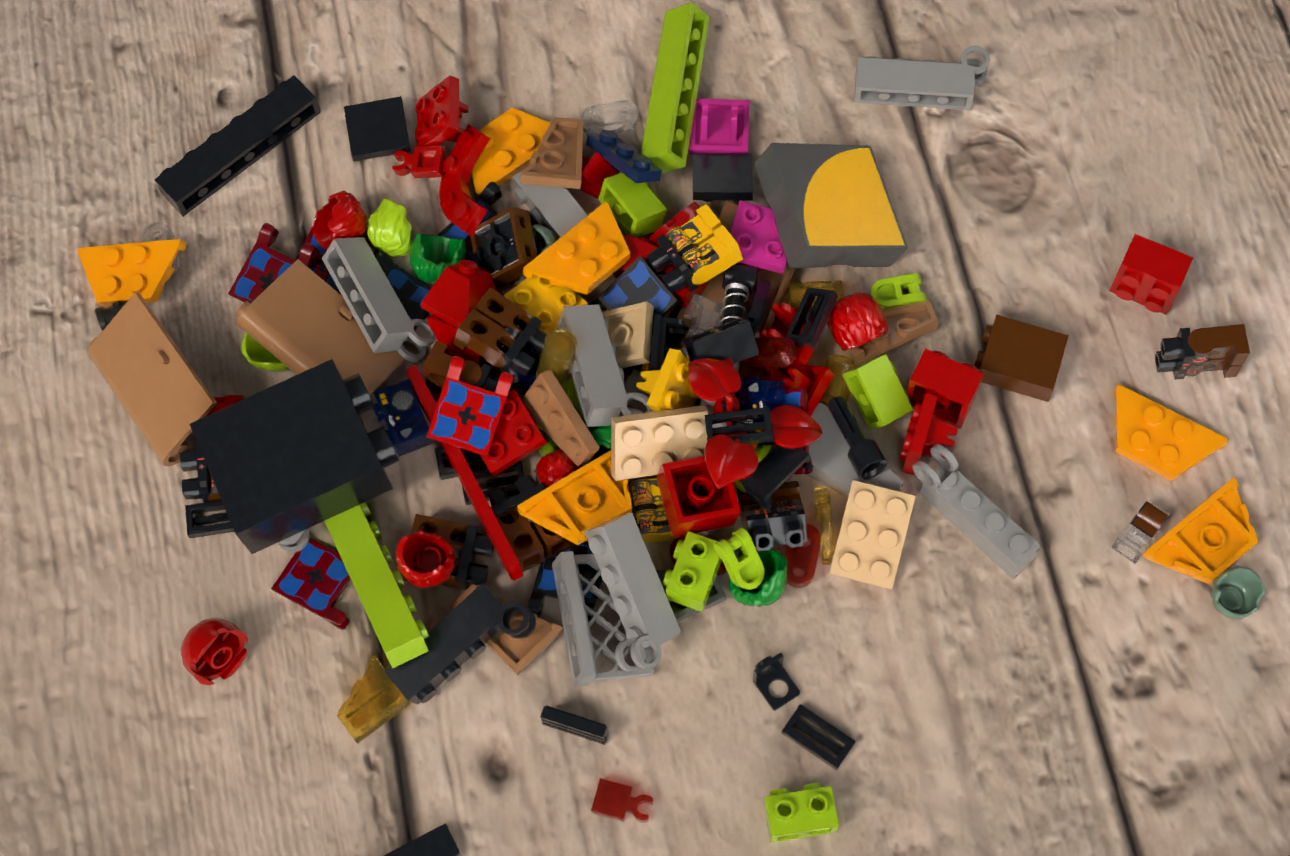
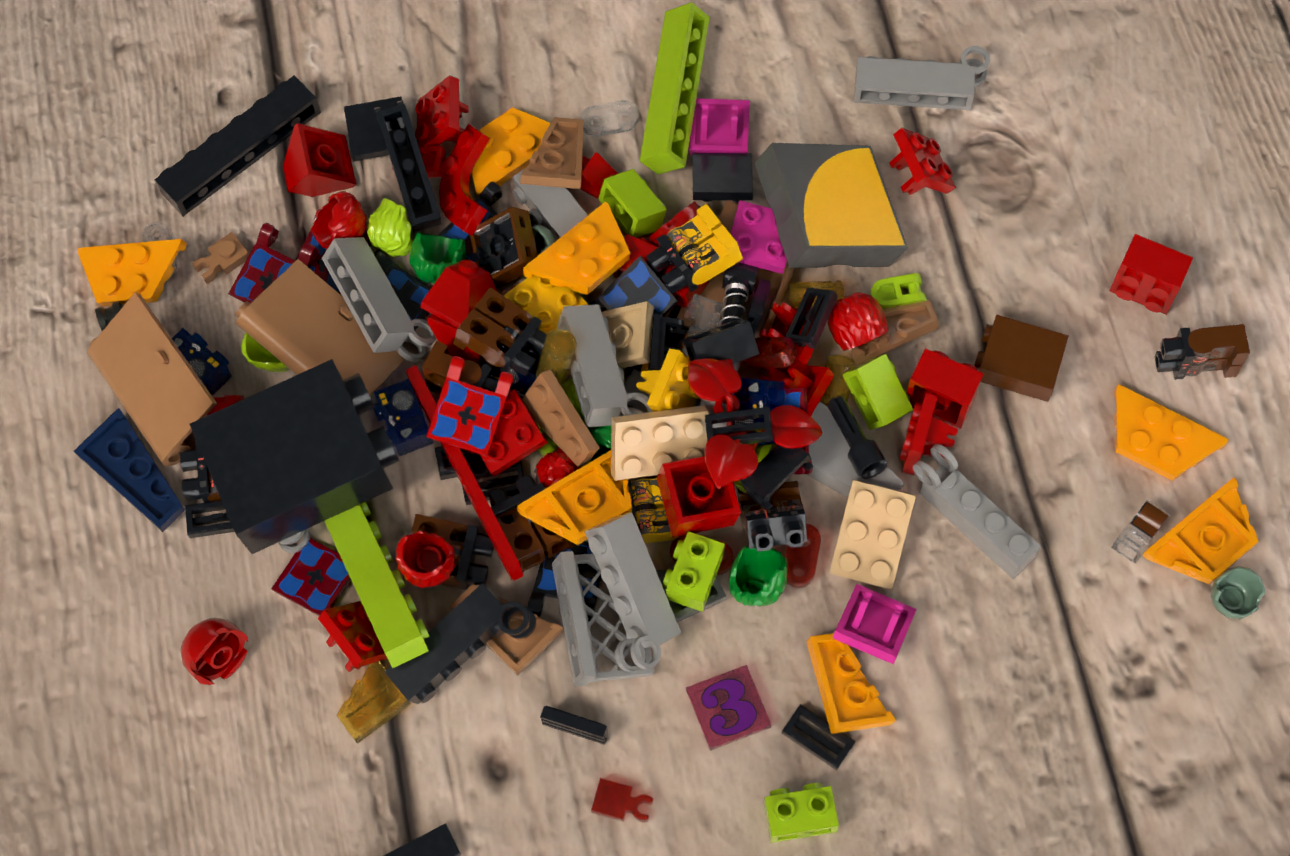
dark blue plate [586,130,662,183] -> none
lime plate [714,527,765,590] -> none
black bracket [753,653,800,711] -> none
clear yellow piece [814,487,834,565] -> none
none -> dark blue wing [74,408,185,532]
none -> clear blue brick [171,328,232,396]
none -> medium nougat plate [192,232,249,284]
none -> red slope [283,123,357,197]
none -> red plate [318,601,388,672]
none -> black hinge [374,100,441,233]
none -> tile [686,665,771,751]
none -> light orange wing [806,633,896,734]
none -> dark pink plate [833,584,917,665]
none -> red plate [889,128,956,195]

